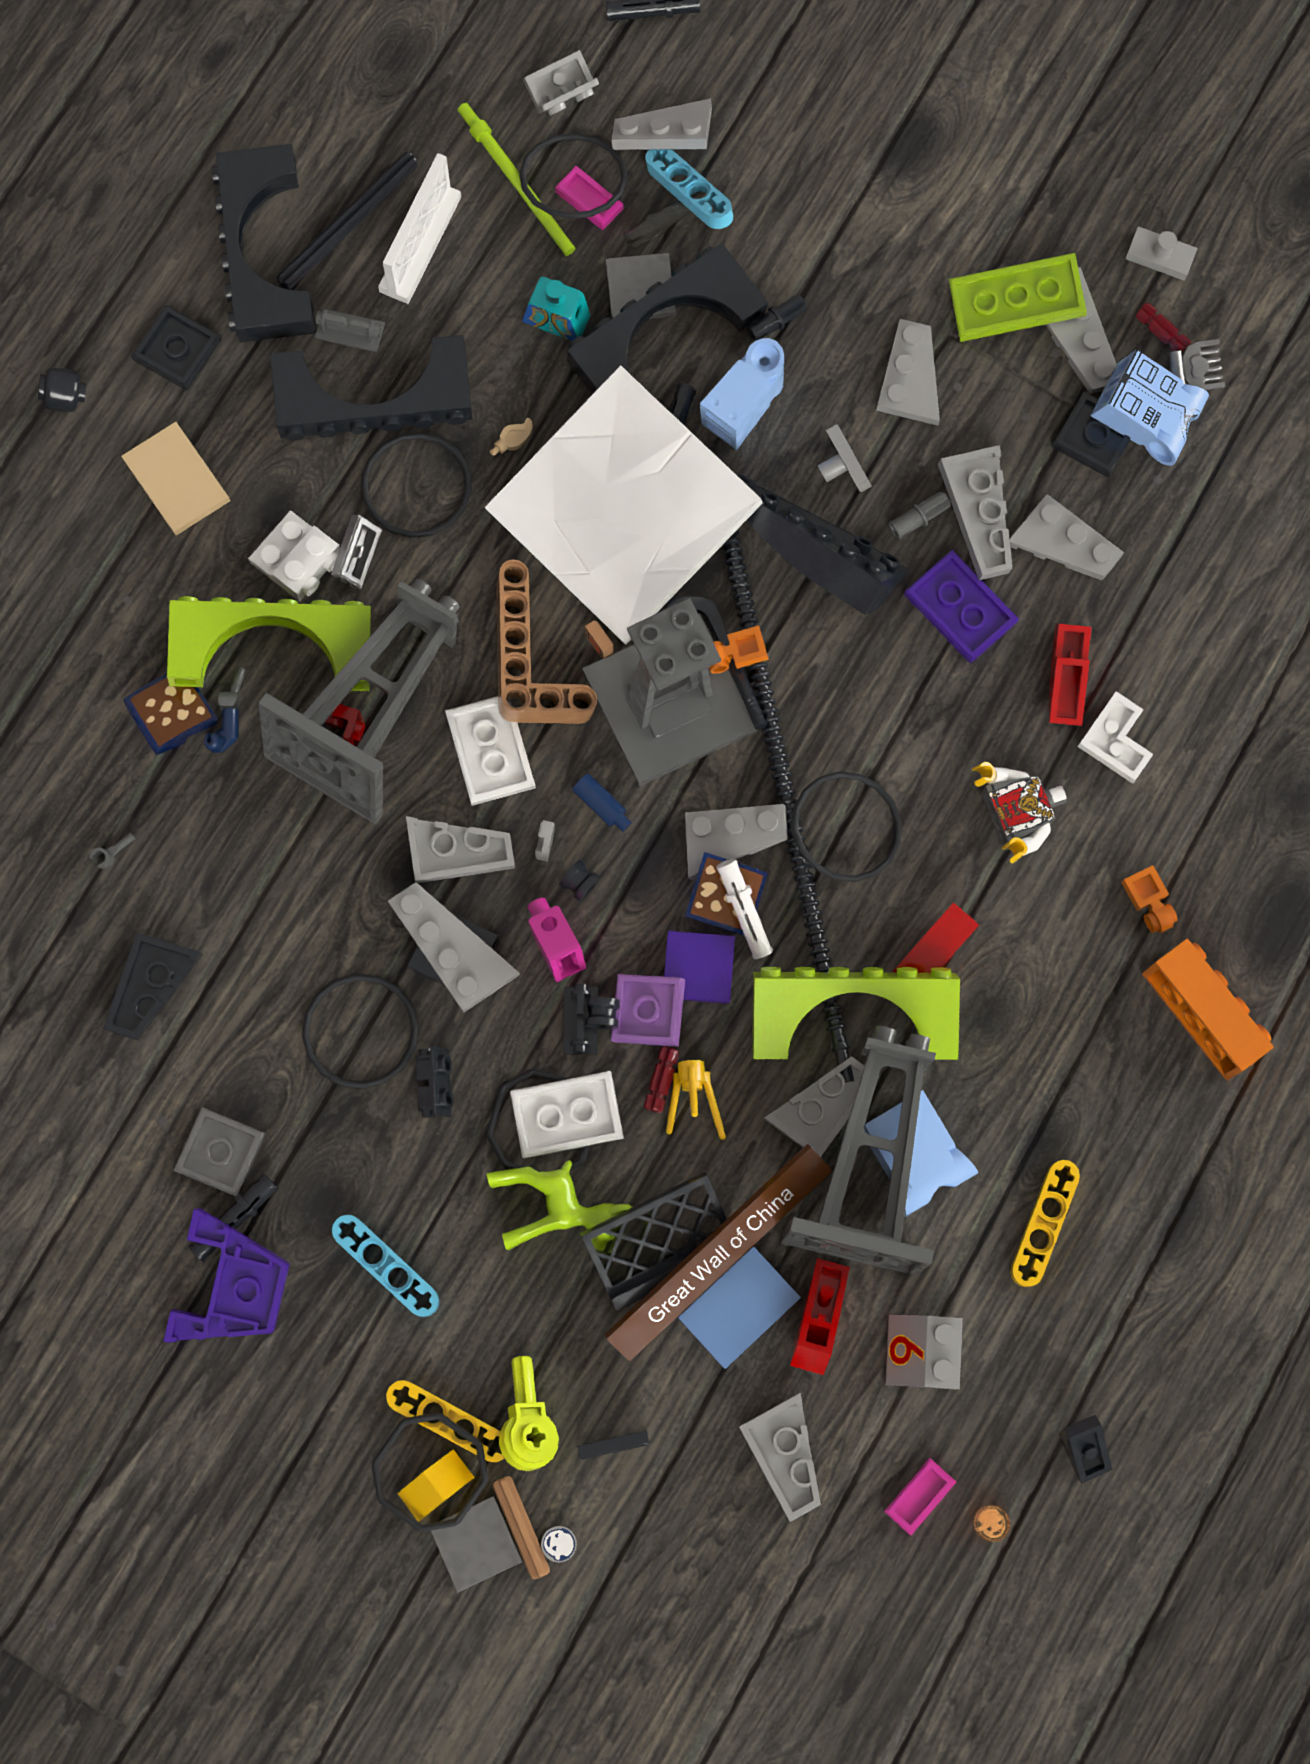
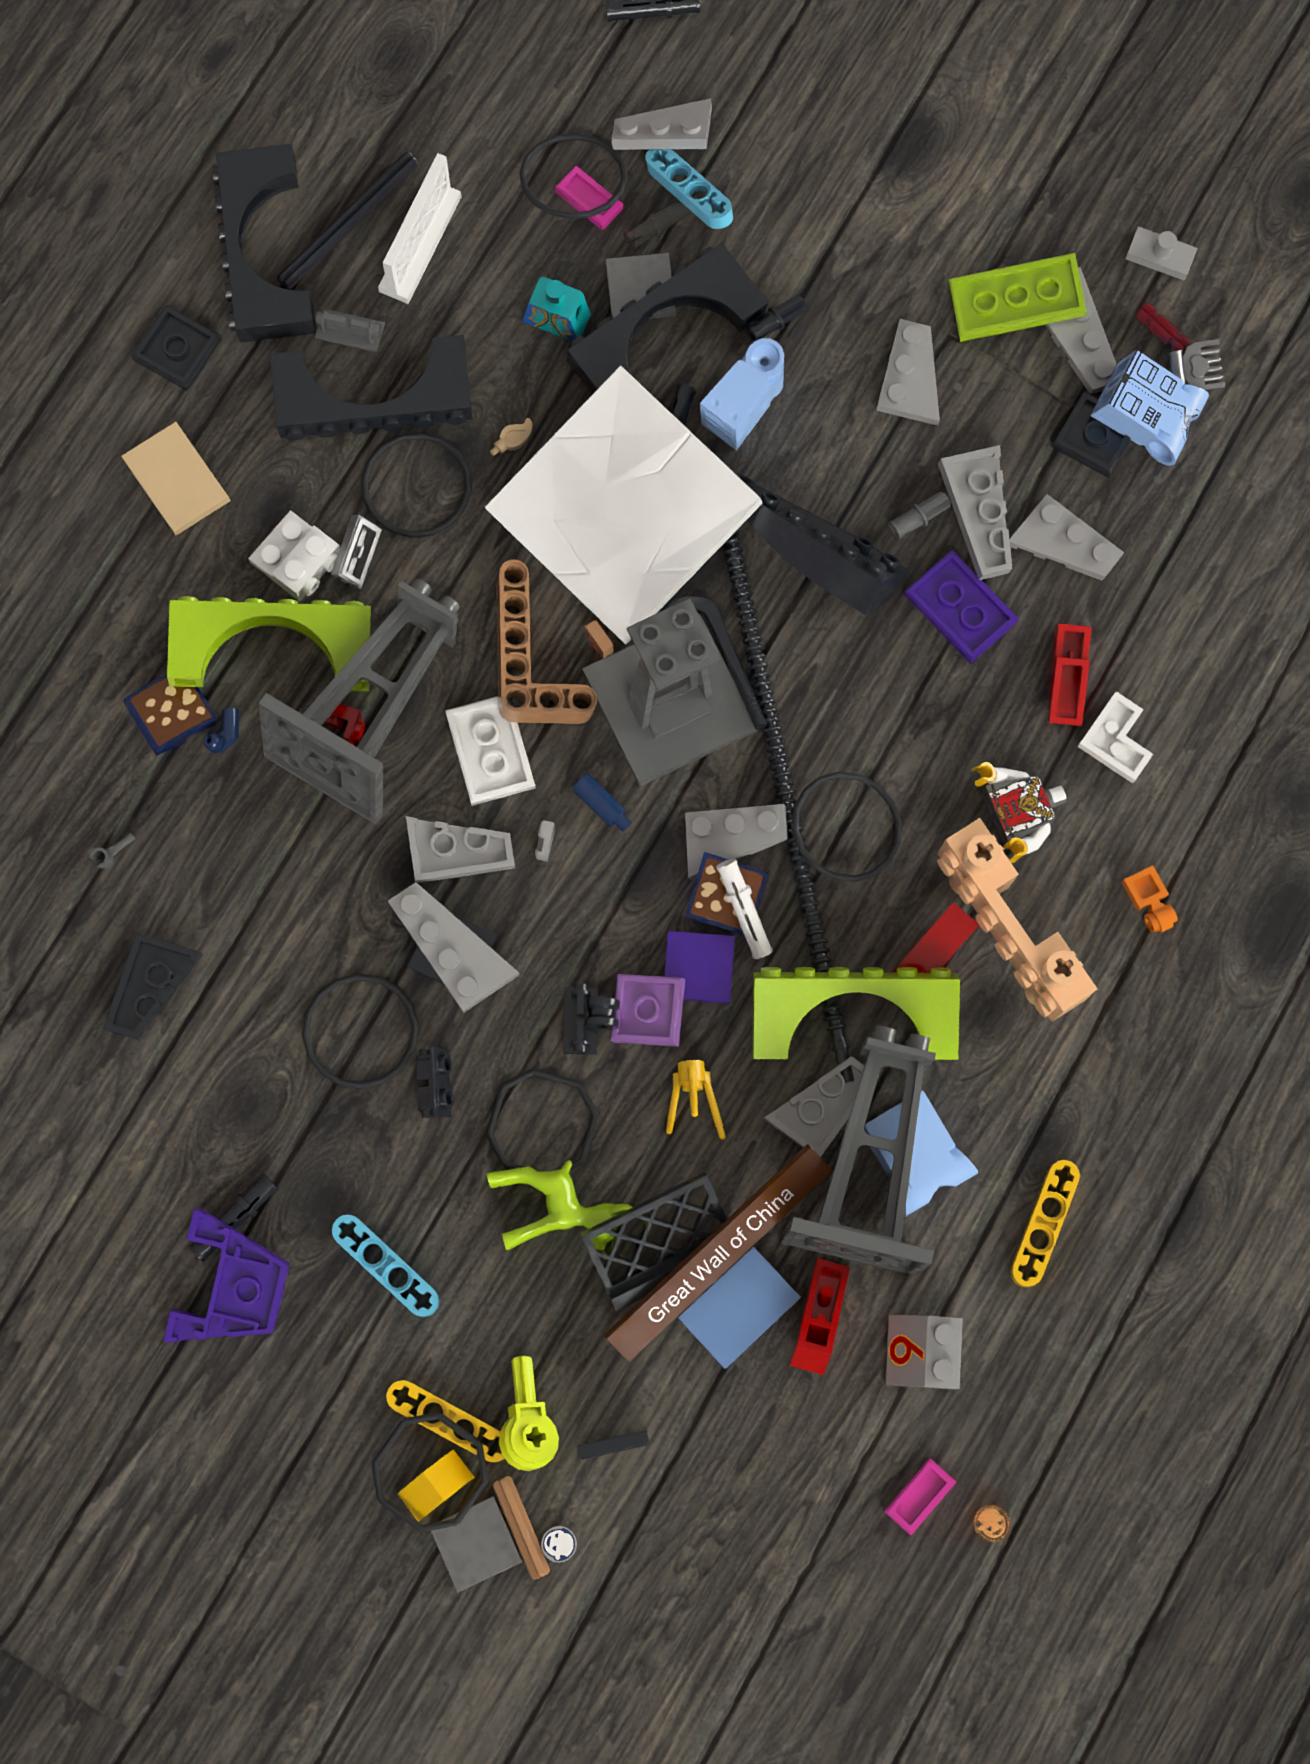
black head [38,367,86,412] -> none
flat silver tile [174,1107,266,1196] -> none
dark grey hand [218,667,246,711] -> none
lime bar [458,103,576,256] -> none
white tile [510,1071,624,1159] -> none
light grey bracket [523,50,599,116] -> none
dark pink torso [527,898,586,983] -> none
black wheel [559,859,601,902] -> none
dark red axle [643,1046,679,1113] -> none
orange plate [708,625,769,674] -> none
light grey wing [739,1393,821,1522] -> none
light grey tile [818,424,872,492] -> none
black slope [1059,1415,1113,1484] -> none
orange brick [1142,938,1274,1081] -> none
none -> light nougat piece [937,818,1097,1022]

